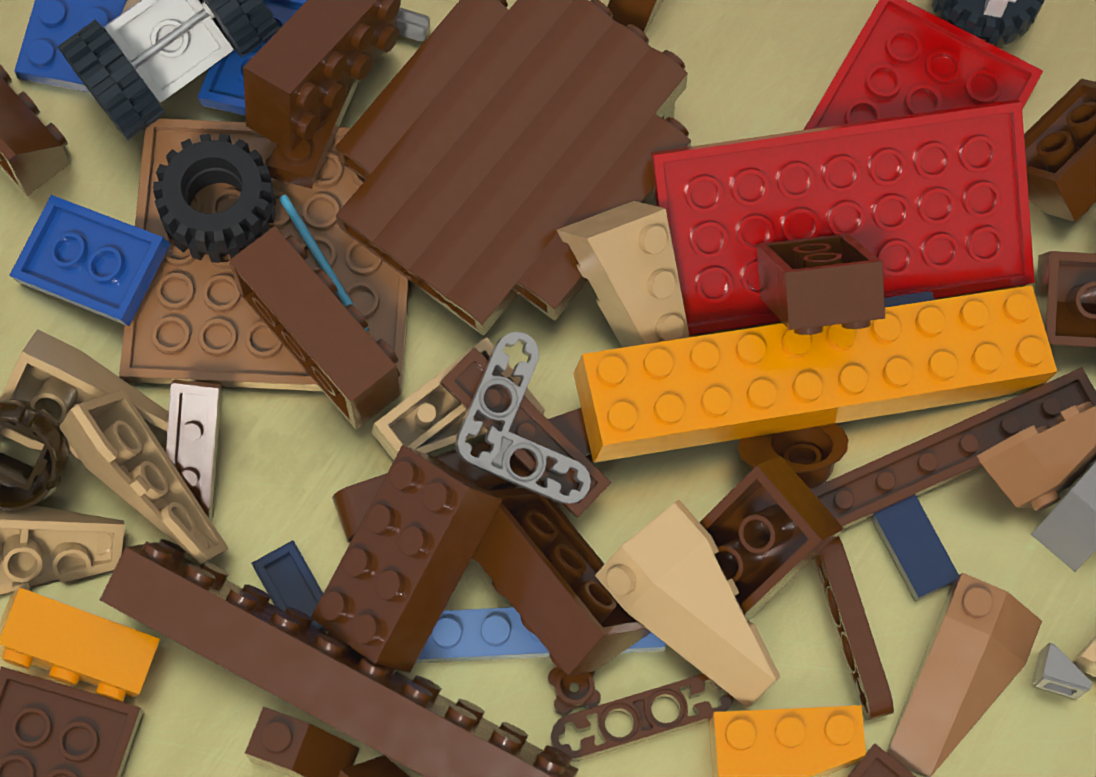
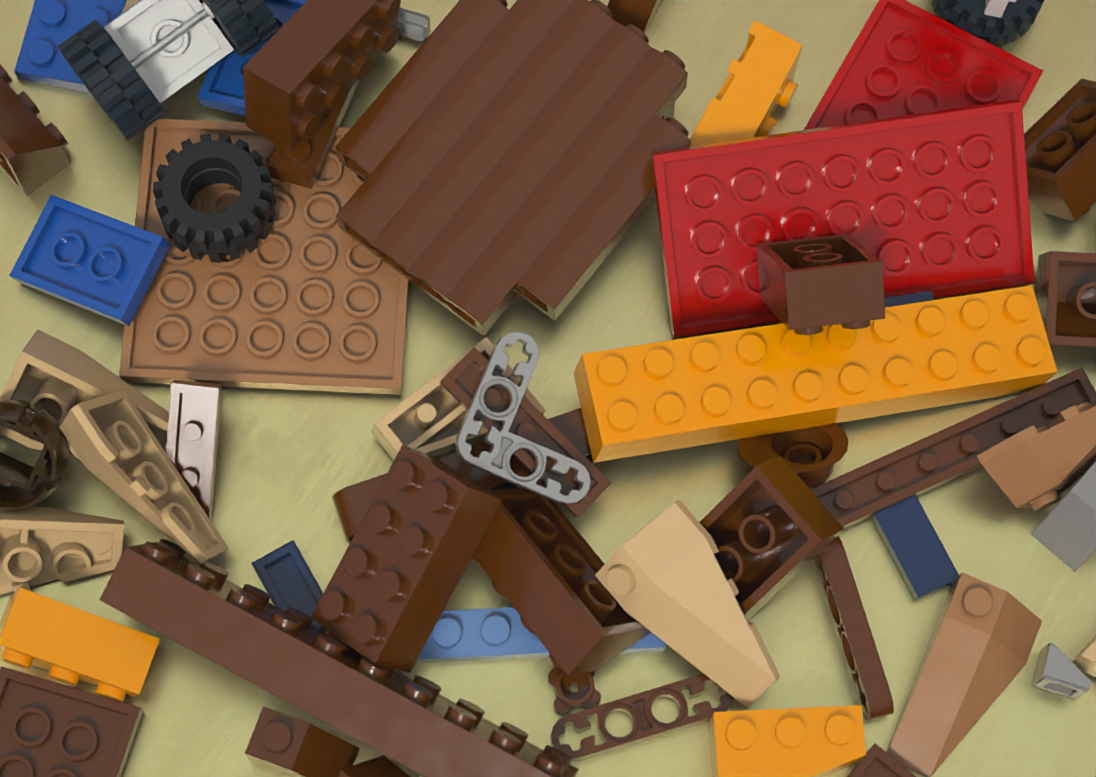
reddish brown brick [229,226,401,430] -> none
medium azure axle [279,195,369,332] -> none
tan wedge [556,201,689,347] -> none
none -> light orange wedge [690,20,803,146]

